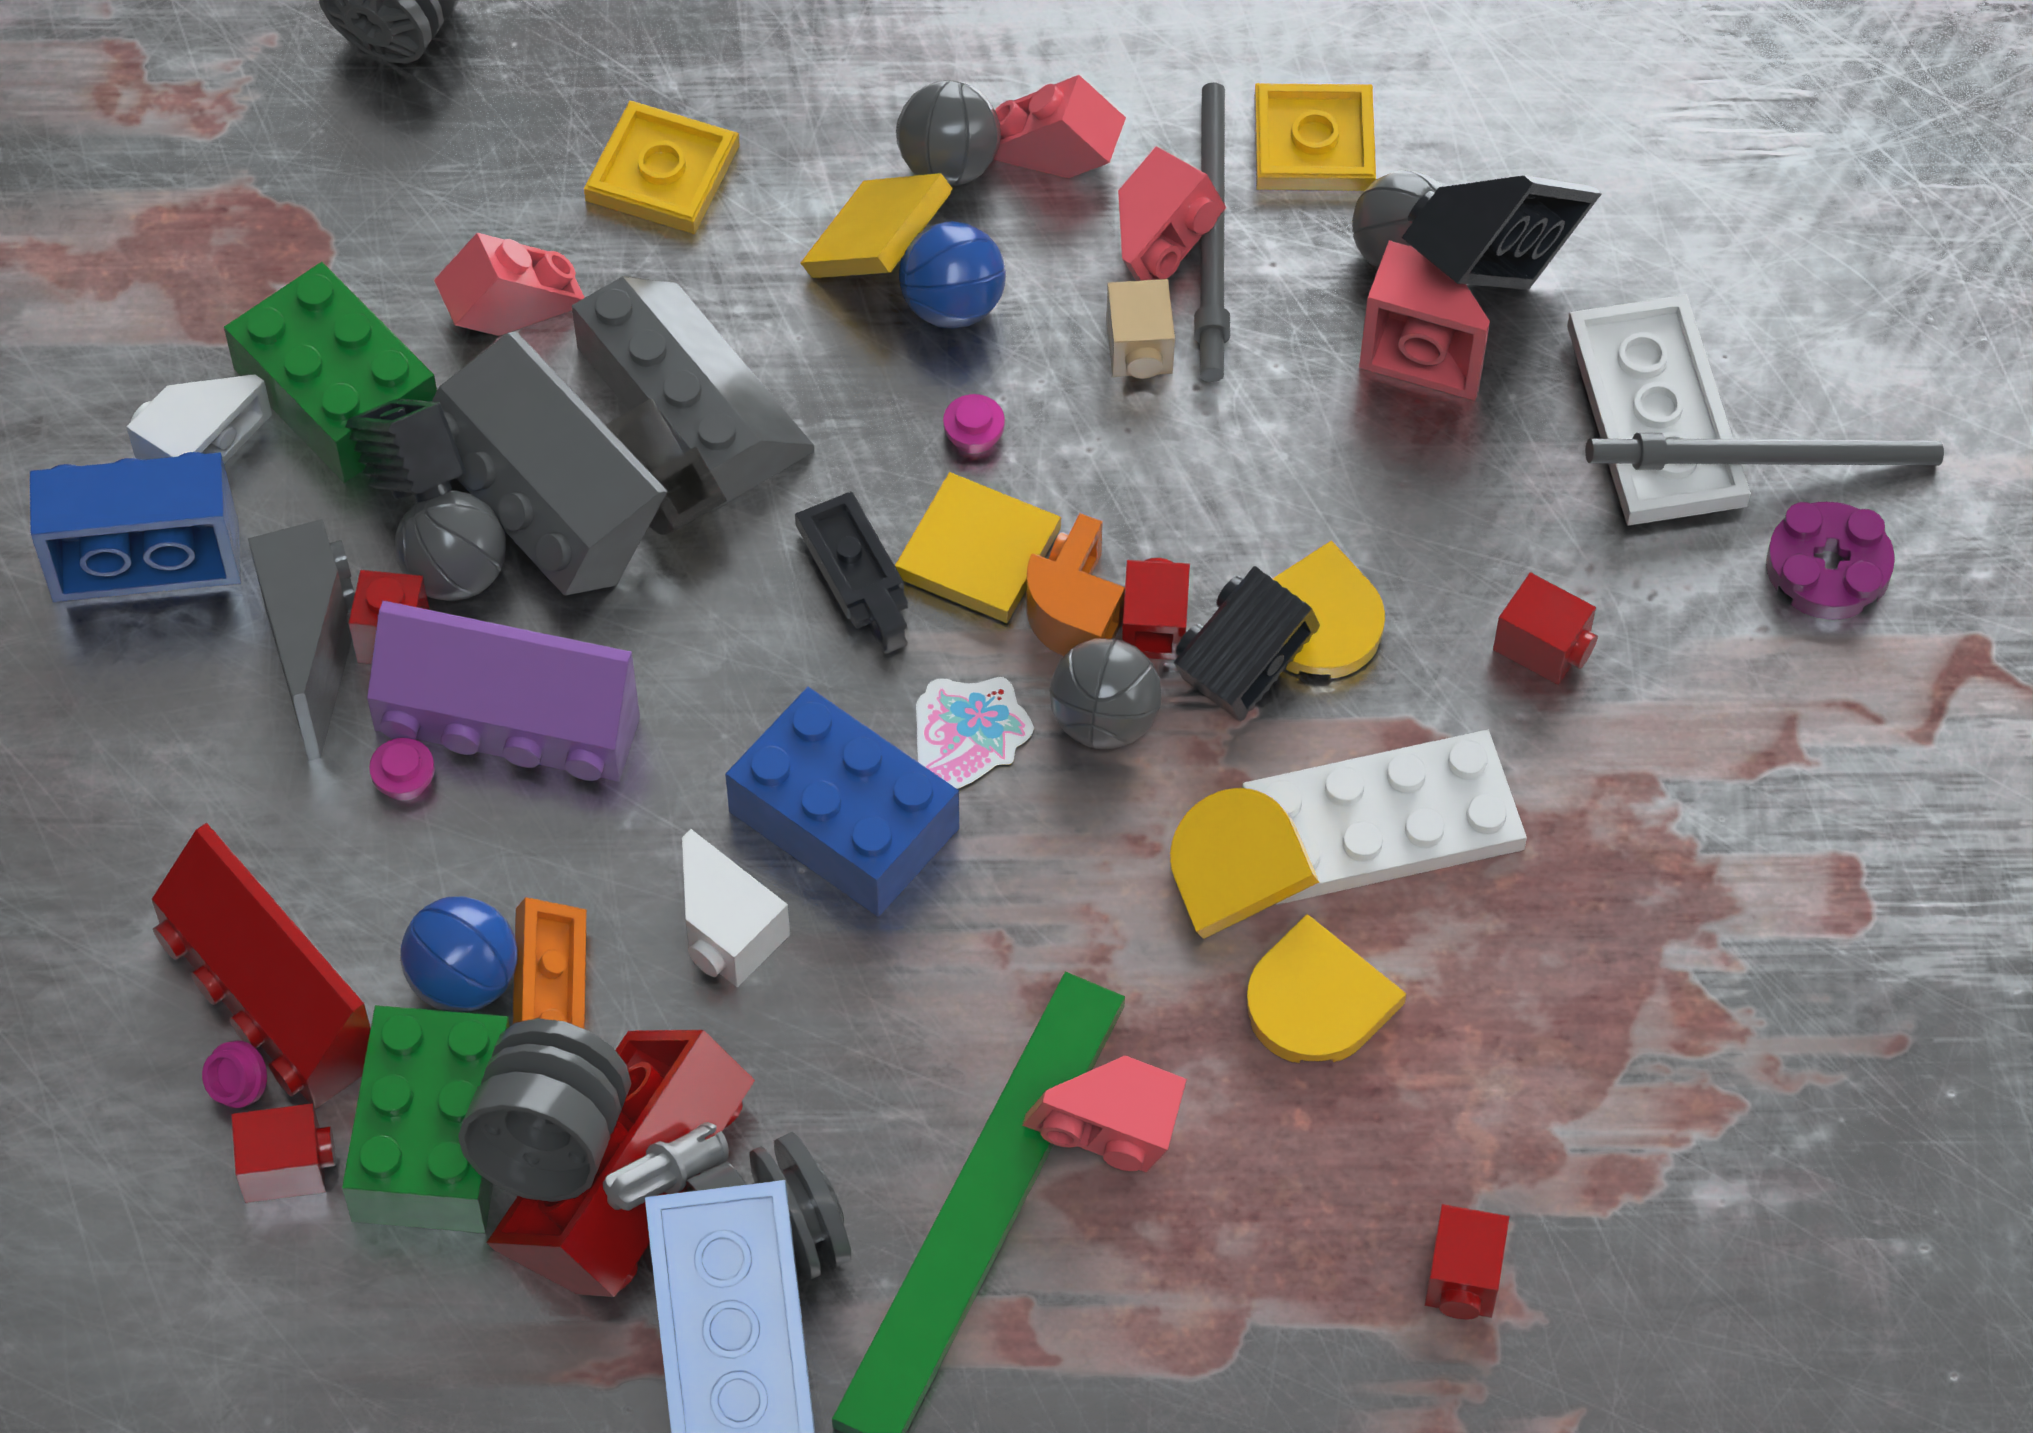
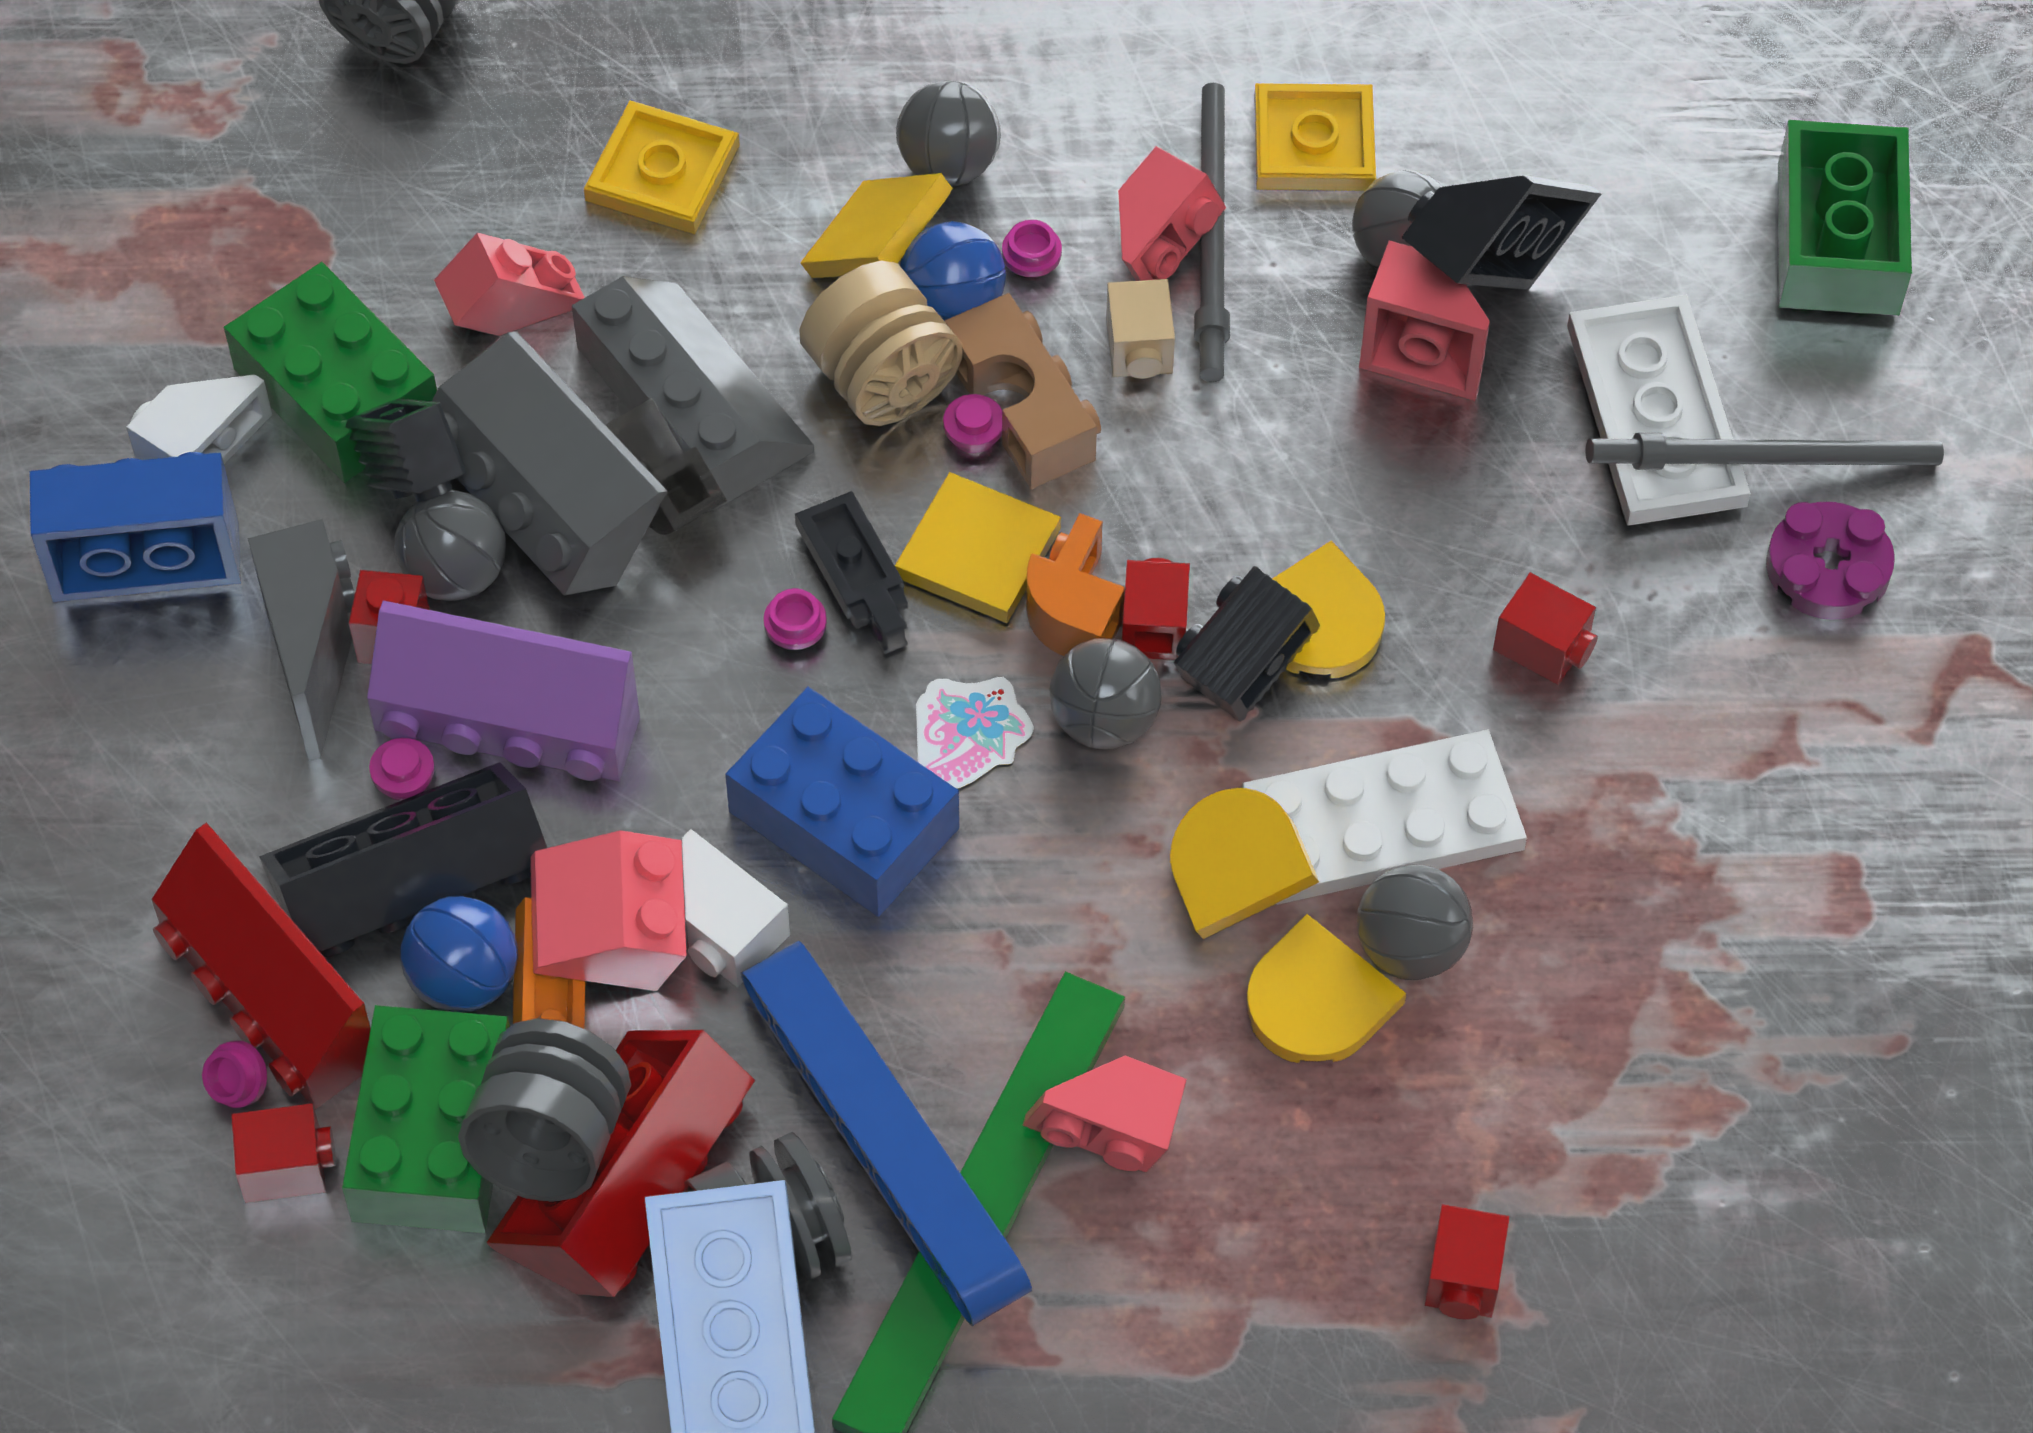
light grey axle [603,1122,729,1210] -> none
coral slope [994,75,1126,179] -> none
none -> black slope [259,762,547,958]
none -> coral slope [530,830,687,991]
none -> blue beam [741,941,1032,1326]
none -> dark pink plate [764,588,827,650]
none -> tan wheel [799,261,963,426]
none -> medium nougat arch [945,293,1101,489]
none -> dark pink plate [1002,219,1062,277]
none -> dark grey piece [1357,865,1473,980]
none -> green brick [1778,120,1912,316]

